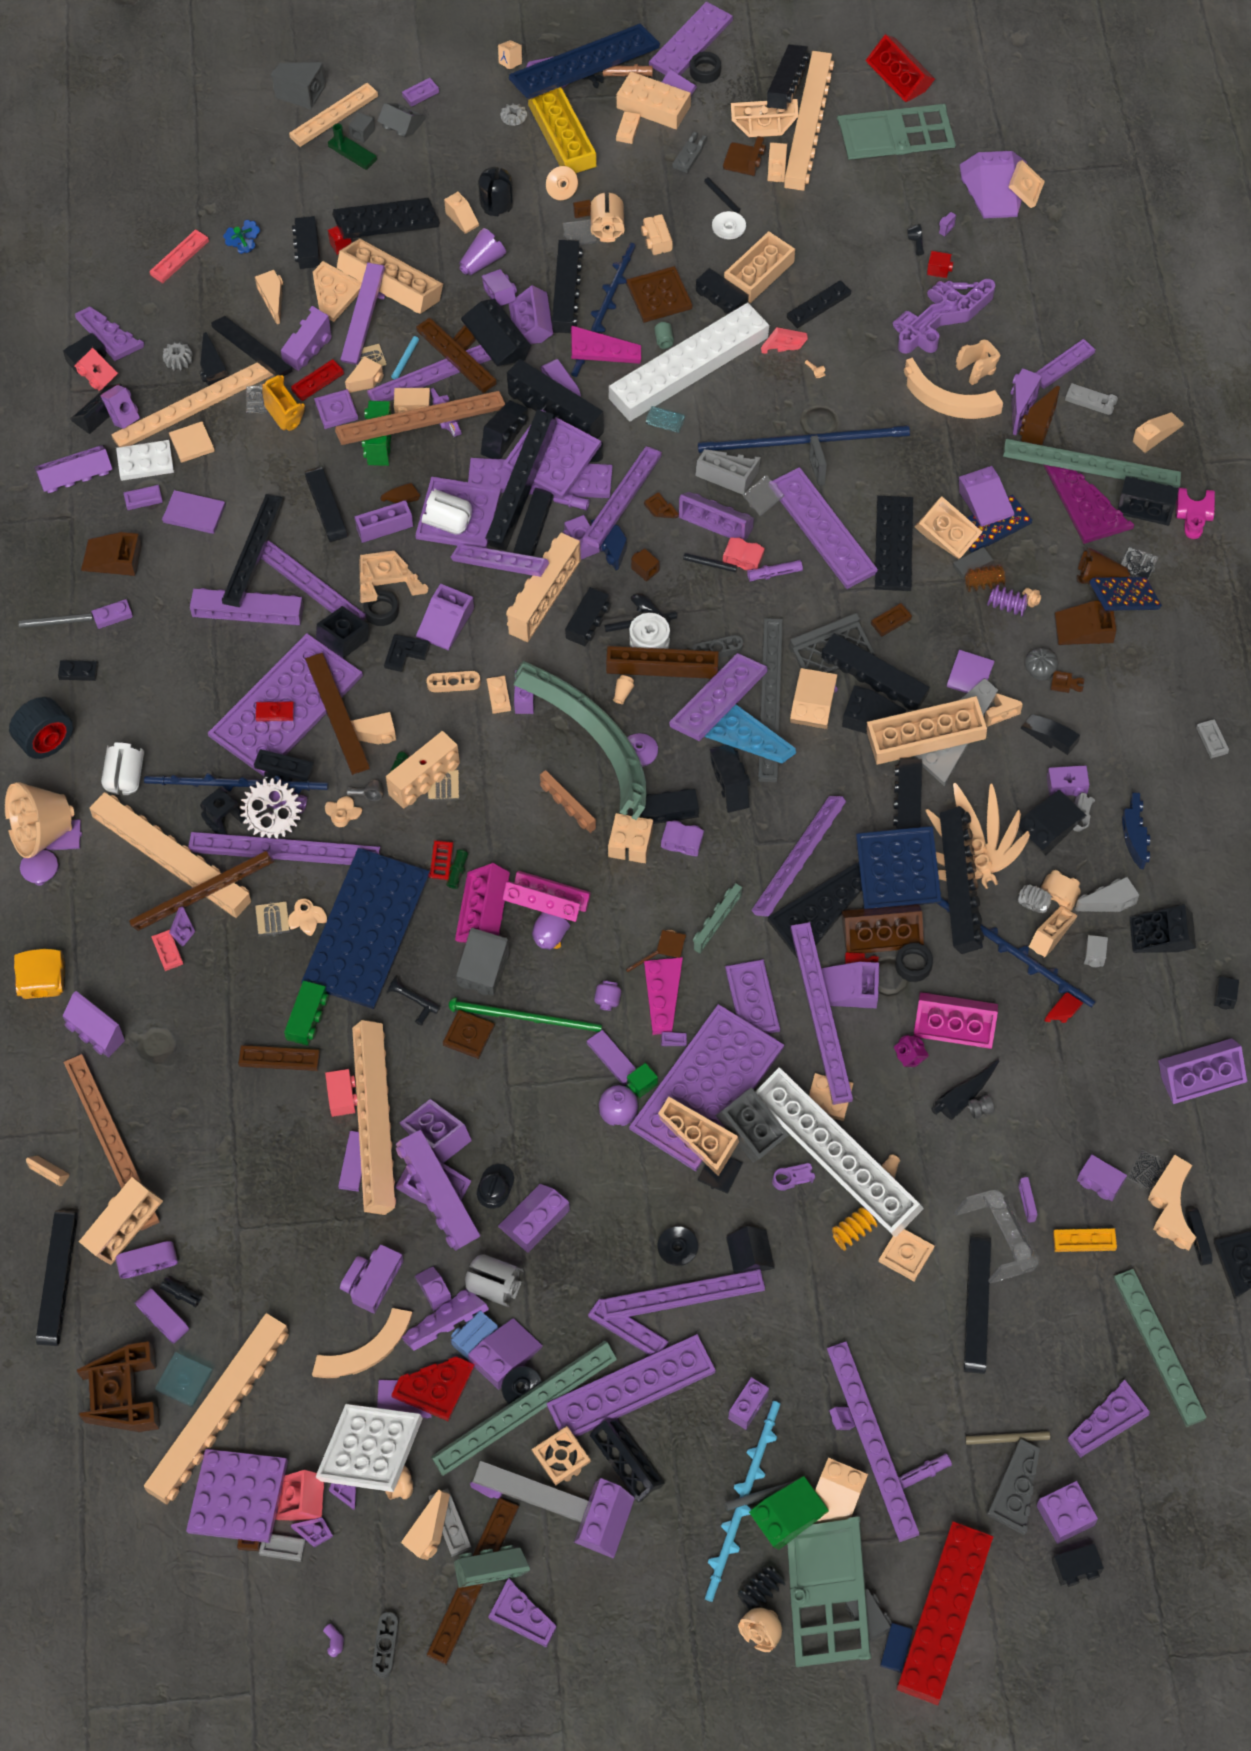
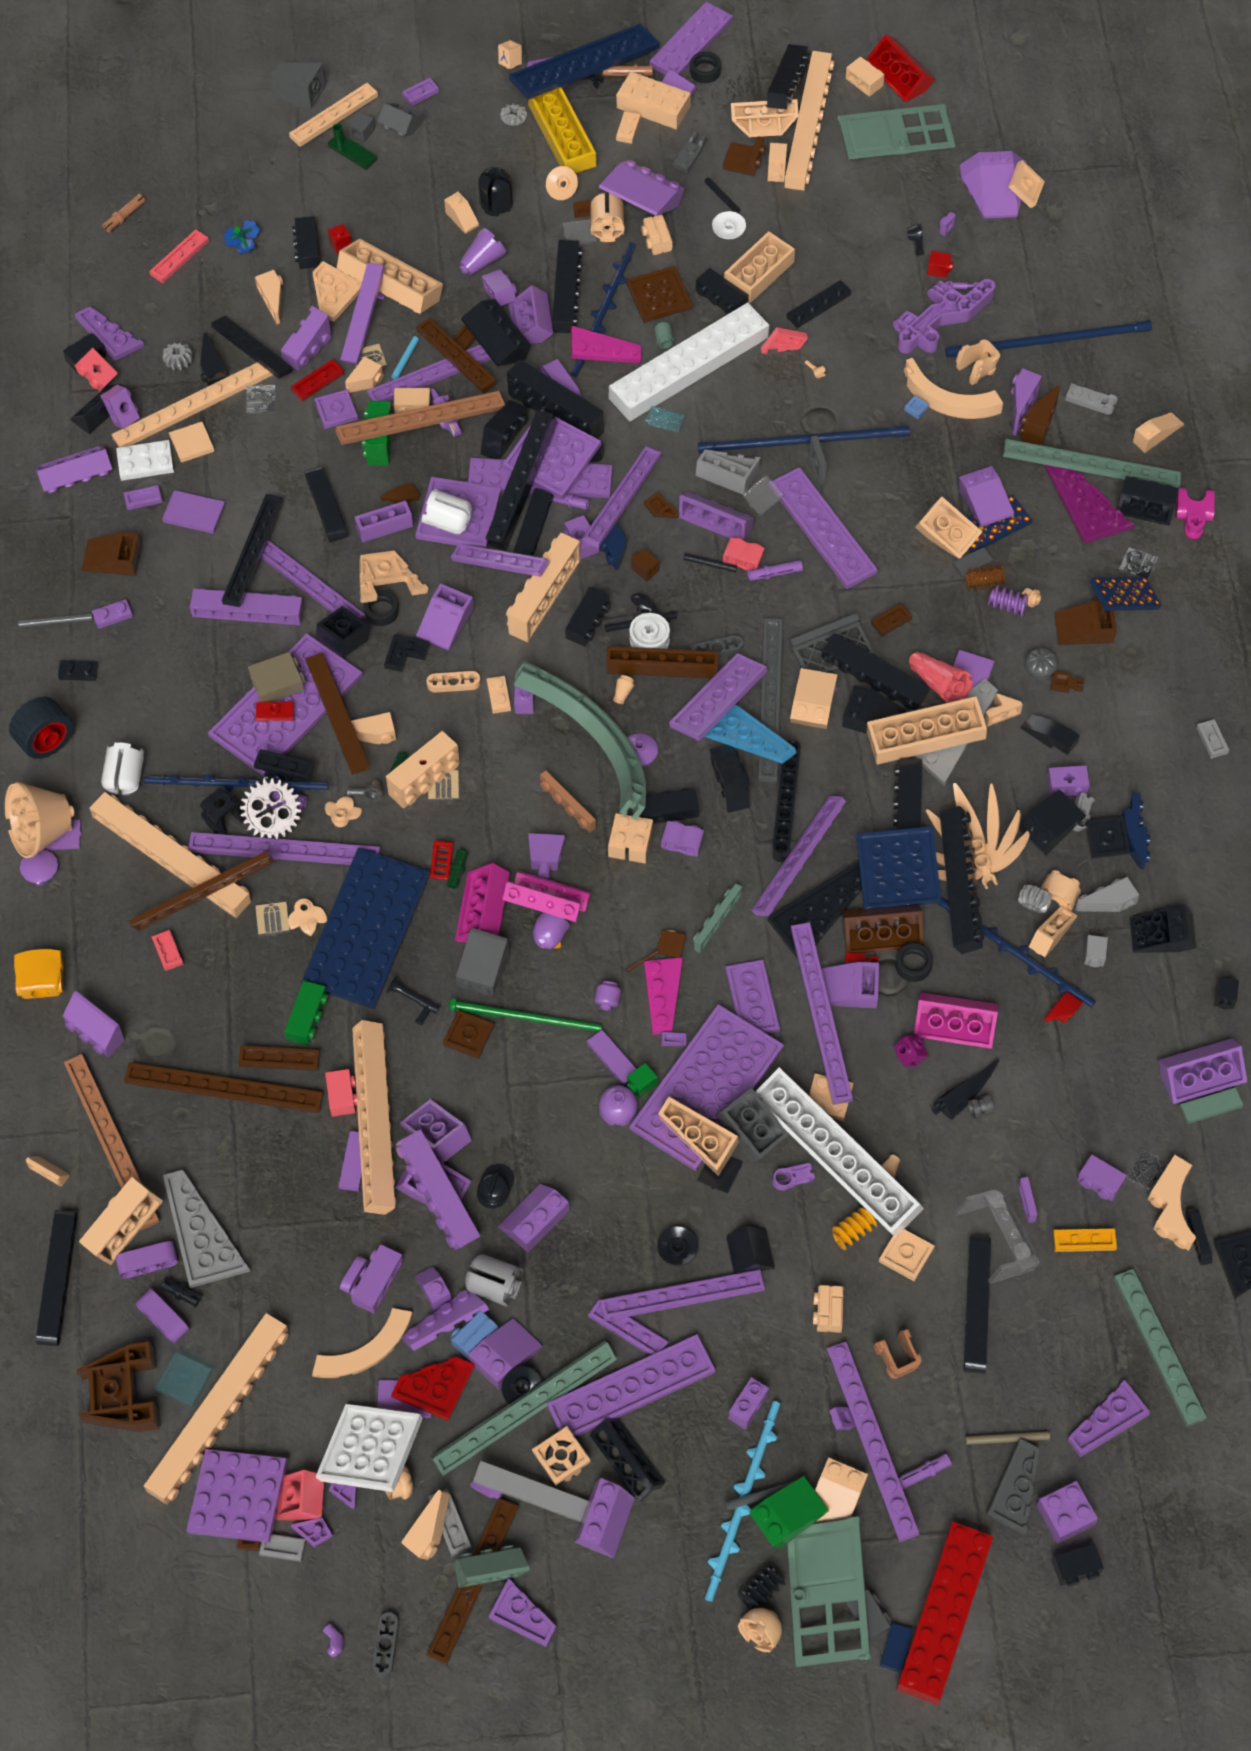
medium lavender piece [169,907,195,946] -> none
light orange piece [262,375,305,431] -> none
black plate [332,198,440,239] -> none
black plate [875,495,913,591] -> none
medium lavender tile [1036,339,1096,389] -> none
reddish brown cone [1077,548,1130,584] -> none
none -> nougat pin [102,194,146,232]
none -> reddish brown plate [124,1063,323,1113]
none -> light grey wing [163,1170,250,1288]
none -> dark tan brick [248,652,305,702]
none -> medium lavender torso [528,833,565,878]
none -> medium lavender slope [599,160,685,216]
none -> black beam [772,740,801,862]
none -> light nougat brick [813,1285,843,1333]
none -> light nougat brick [846,57,884,97]
none -> nougat piece [873,1328,922,1379]
none -> medium blue plate [904,395,929,419]
none -> coral cone [909,652,973,703]
none -> dark blue piece [945,320,1152,358]
none -> black plate [1085,816,1131,859]
none -> sand green tile [1179,1087,1243,1124]

